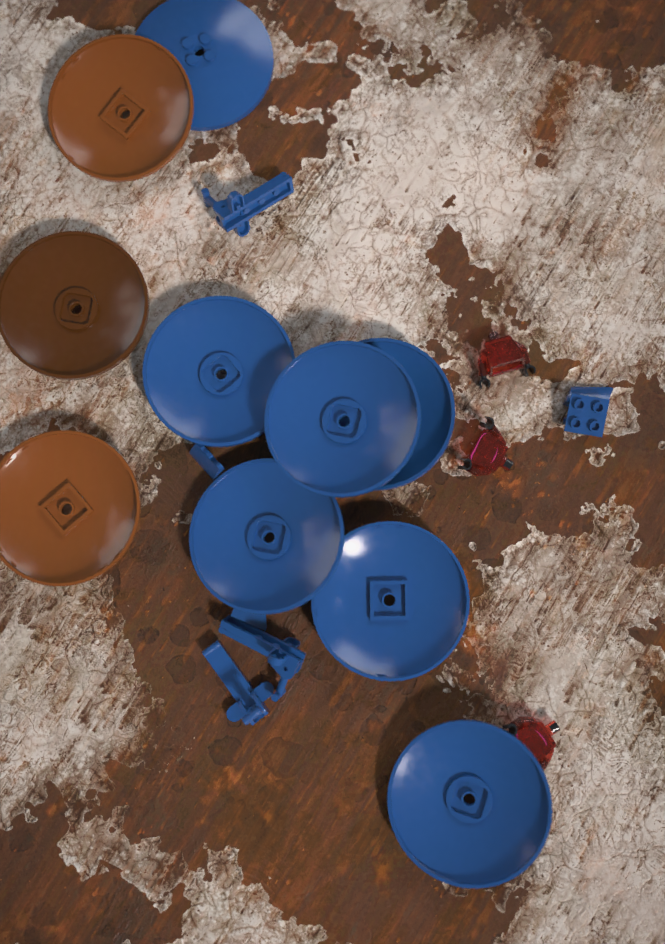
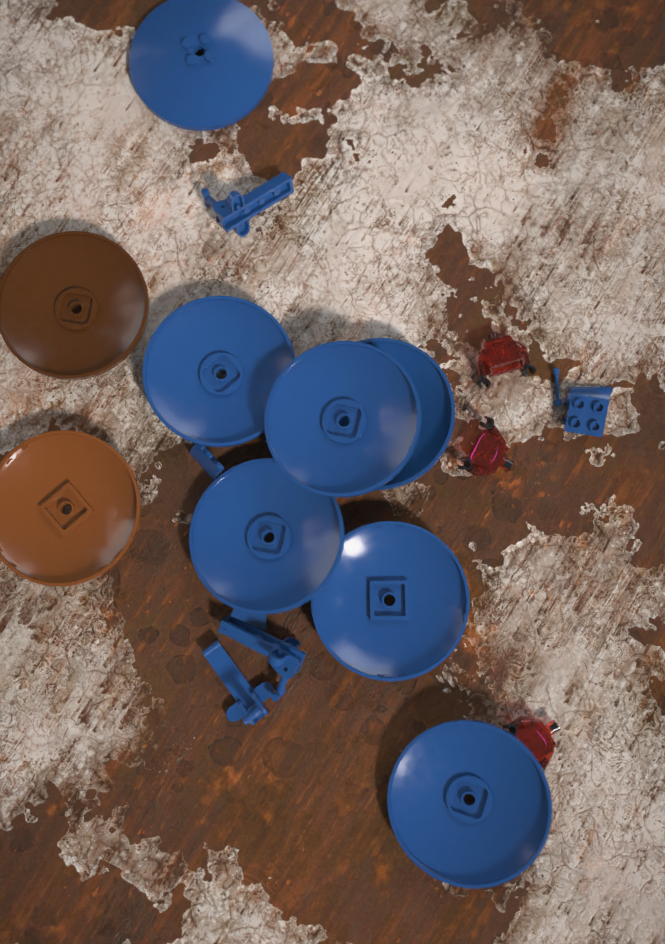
dark orange dish [48,34,194,182] -> none
none -> blue hinge [552,367,562,407]

